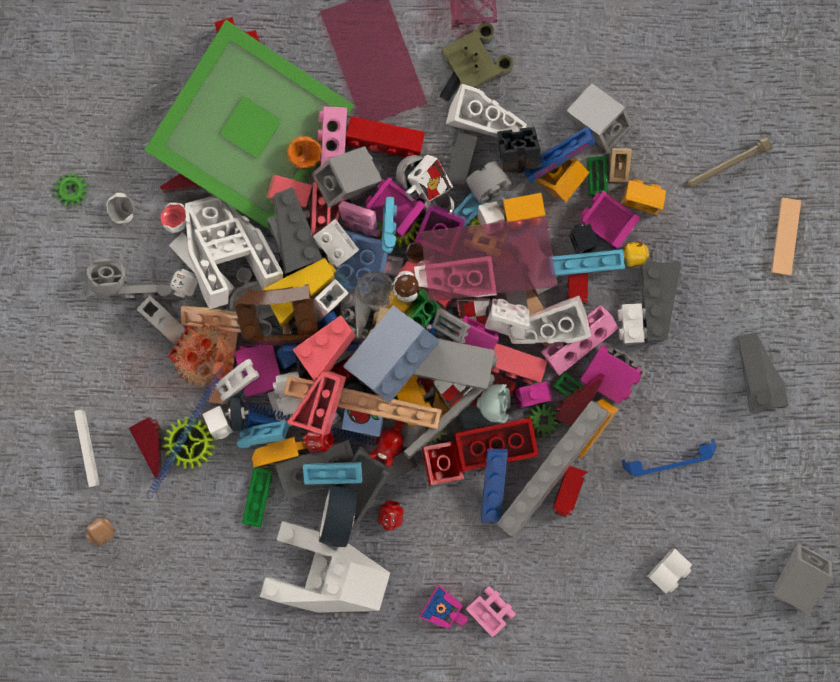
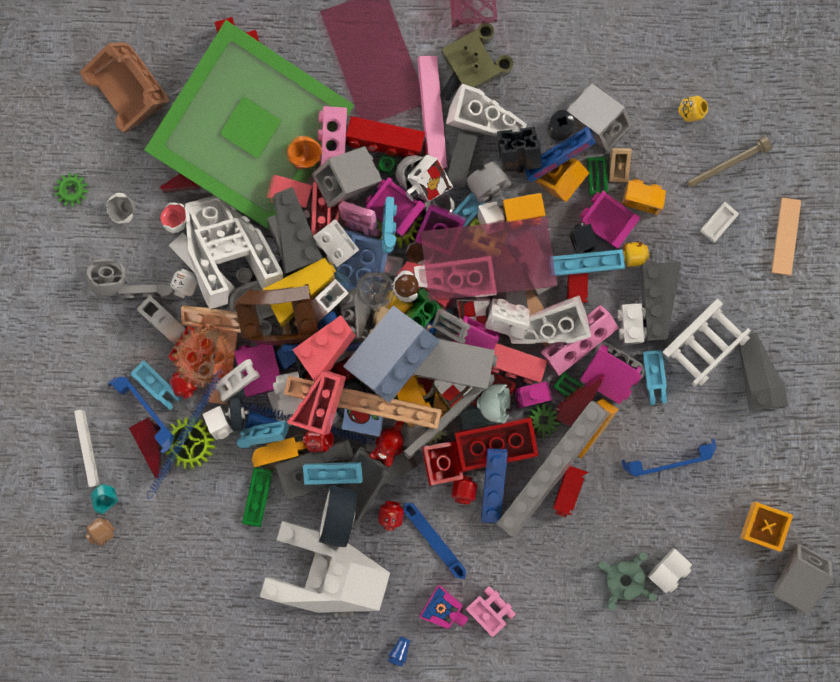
none -> nougat windscreen [79,42,169,133]
none -> teal piece [90,484,119,514]
none -> blue piece [107,377,174,454]
none -> medium azure hinge [130,360,182,410]
none -> red head [169,370,198,400]
none -> green plate [376,155,398,176]
none -> blue cone [388,636,410,667]
none -> blue piece [404,503,466,579]
none -> bright pink tile [417,56,447,169]
none -> red head [451,476,478,505]
none -> black piece [547,110,574,141]
none -> sand green plate [597,552,657,610]
none -> medium azure hinge [642,350,667,405]
none -> white fence [662,299,751,387]
none -> yellow head [678,96,708,122]
none -> white tile [700,202,739,243]
none -> light orange brick [740,502,793,552]

